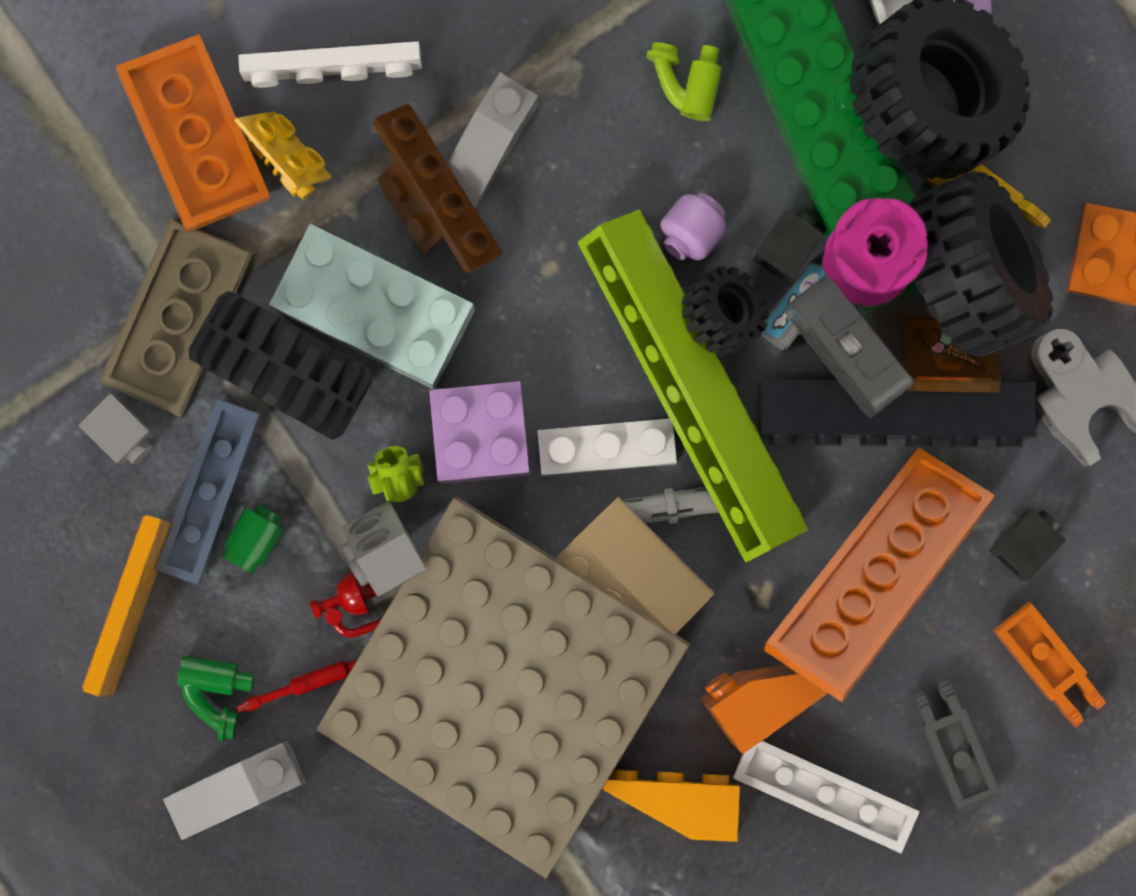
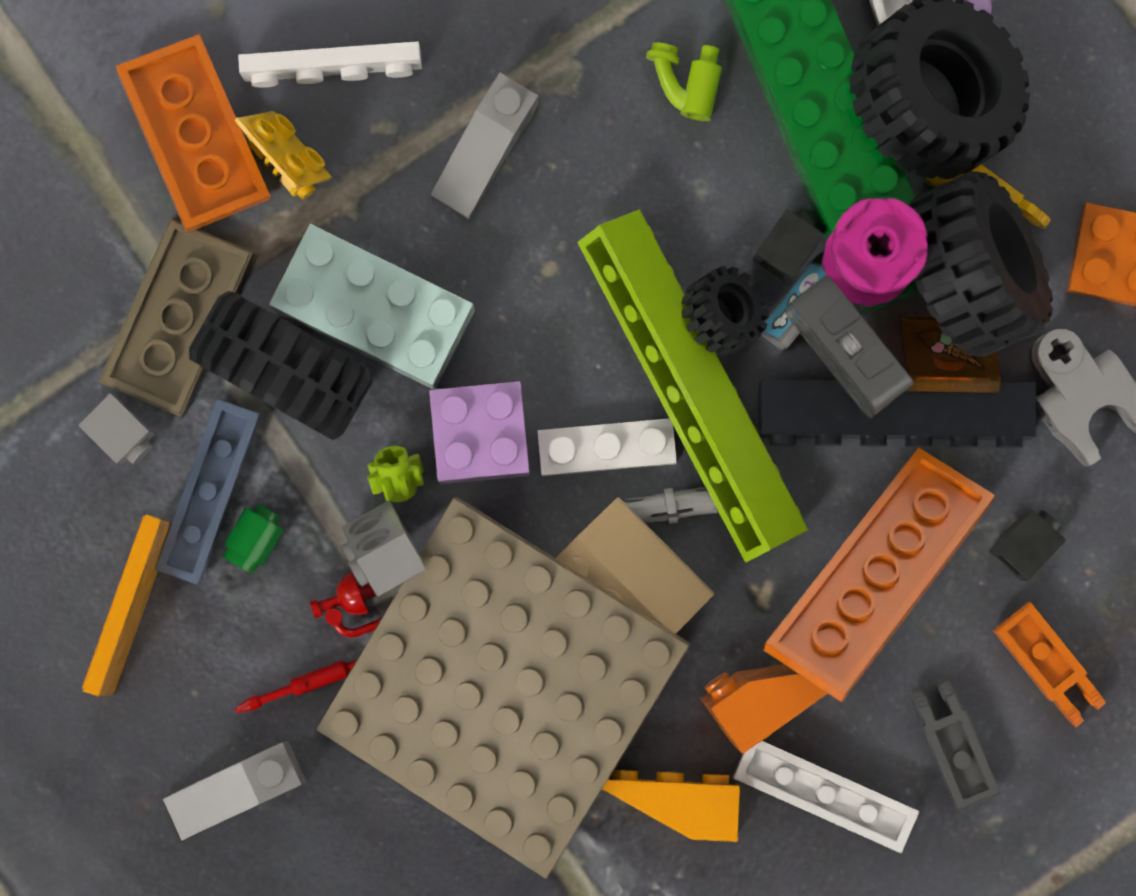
green plant [177,655,255,742] -> none
reddish brown bracket [373,104,502,273] -> none
lavender head [660,193,727,260] -> none

